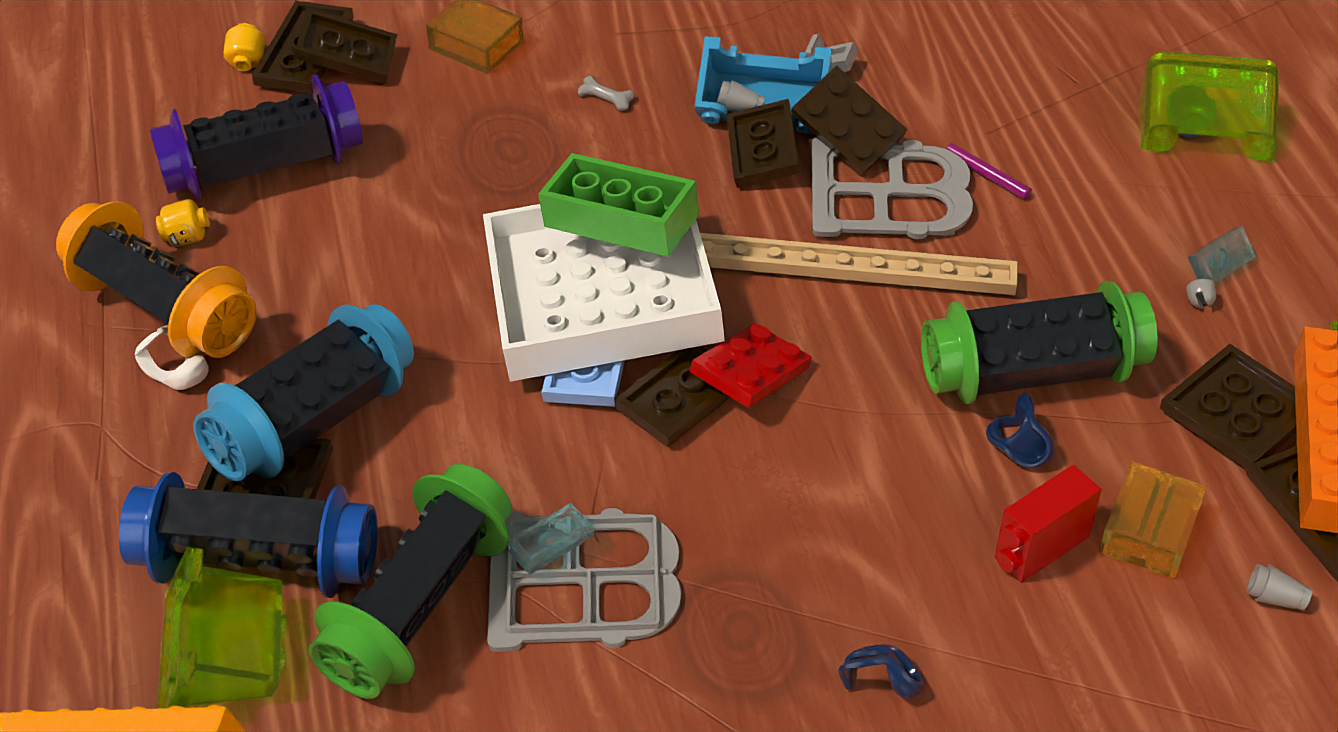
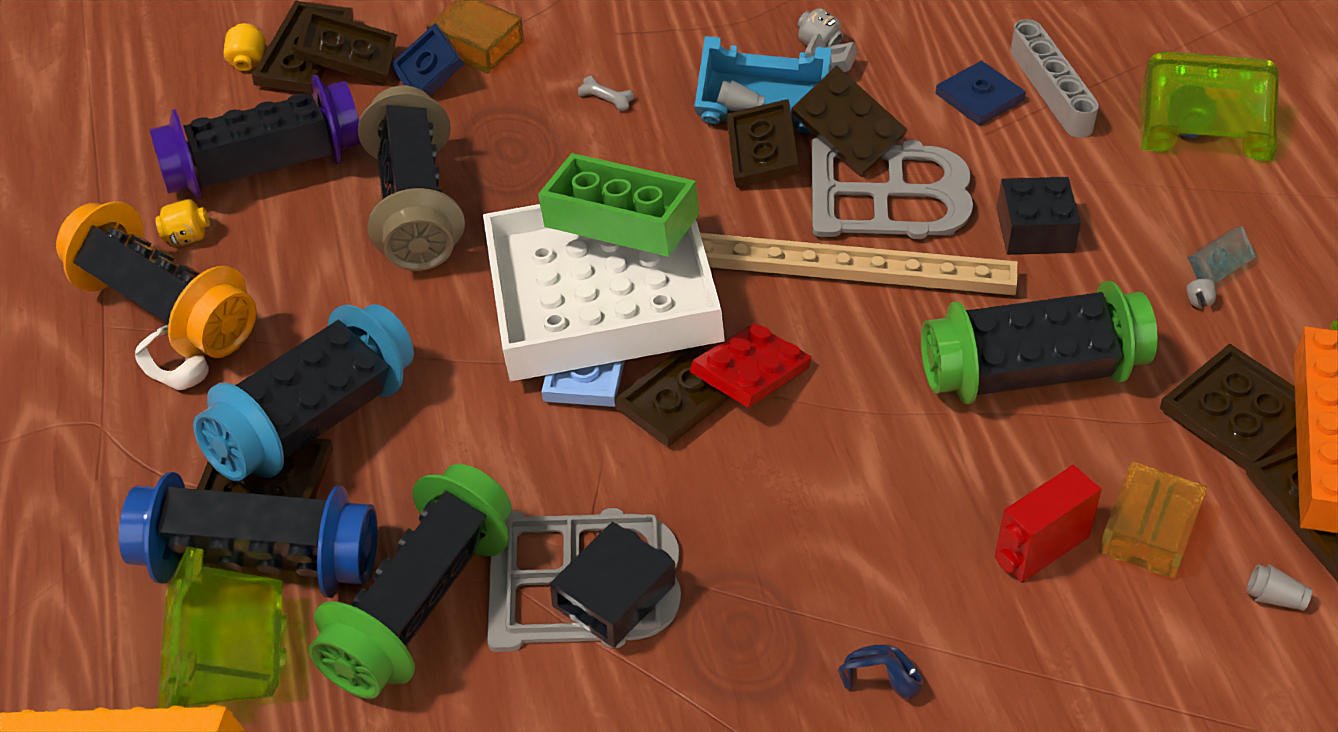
clear light blue plate [507,503,594,575] -> none
magenta bar [946,143,1032,200] -> none
dark blue piece [986,393,1055,468] -> none
none -> dark tan brick [358,86,465,271]
none -> dark blue plate [390,23,465,96]
none -> black brick [550,521,675,648]
none -> light grey head [797,8,844,47]
none -> dark blue plate [936,60,1026,126]
none -> black brick [997,177,1081,255]
none -> light grey beam [1010,19,1099,138]

